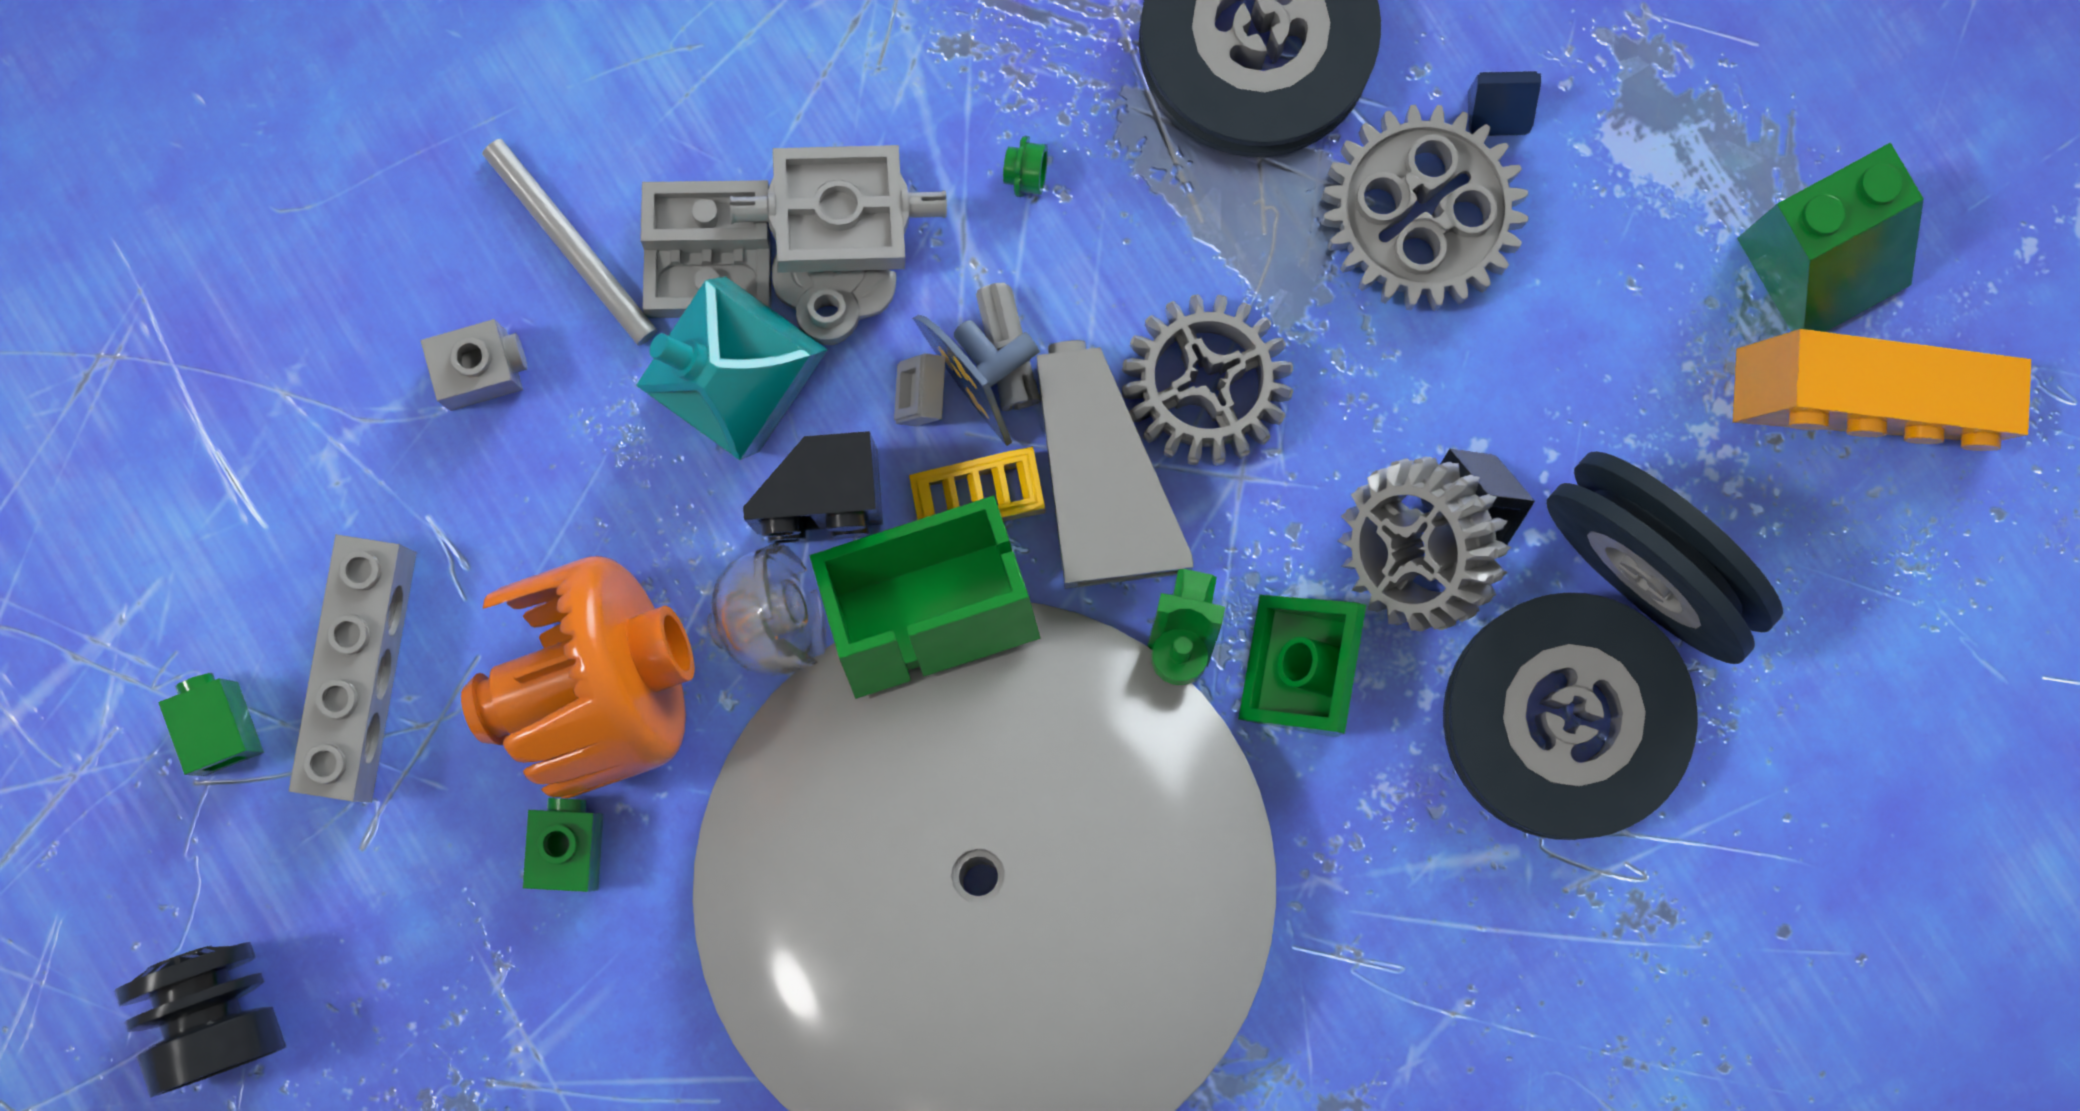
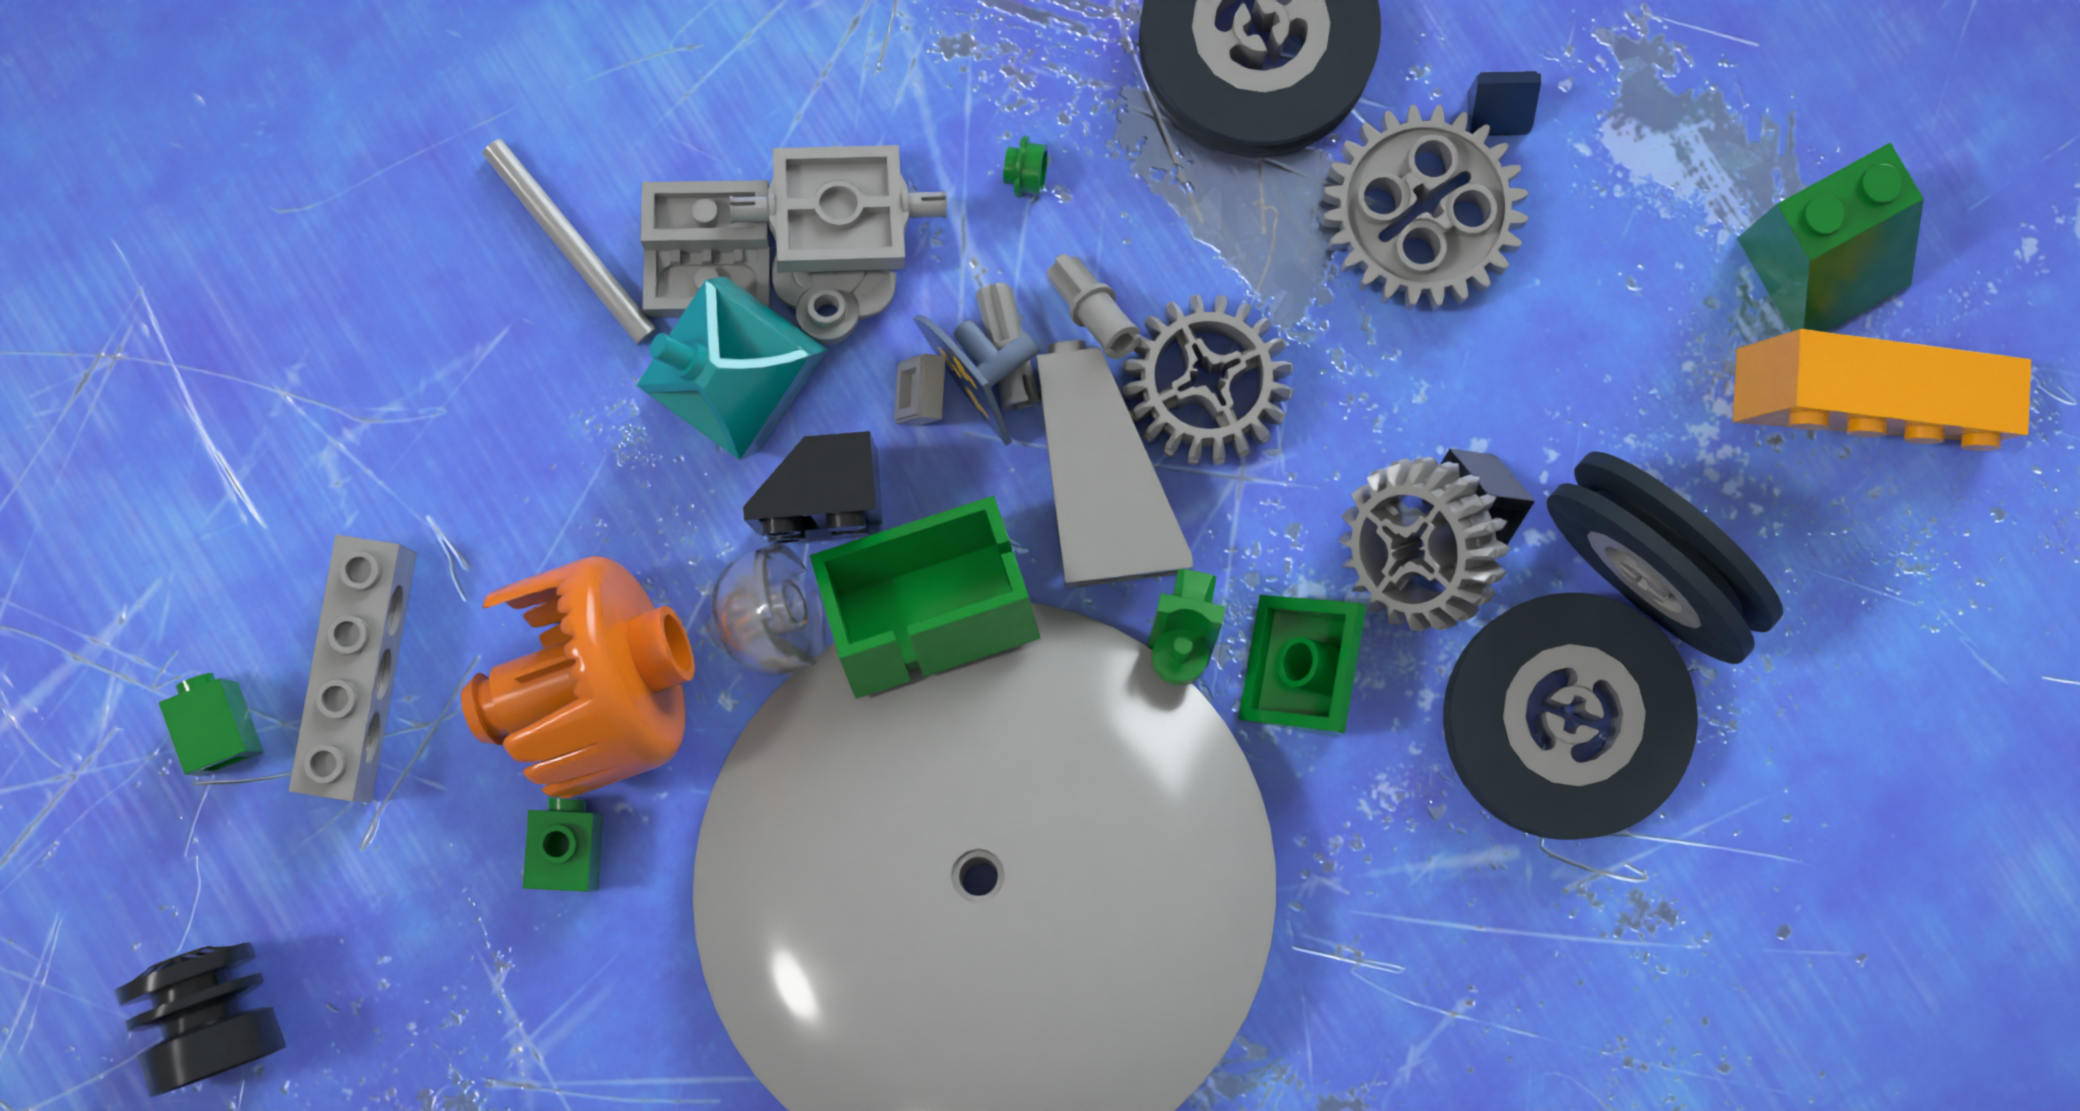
light grey brick [420,319,527,411] -> none
yellow slope [909,446,1045,522] -> none
none -> light grey axle [1047,254,1141,359]

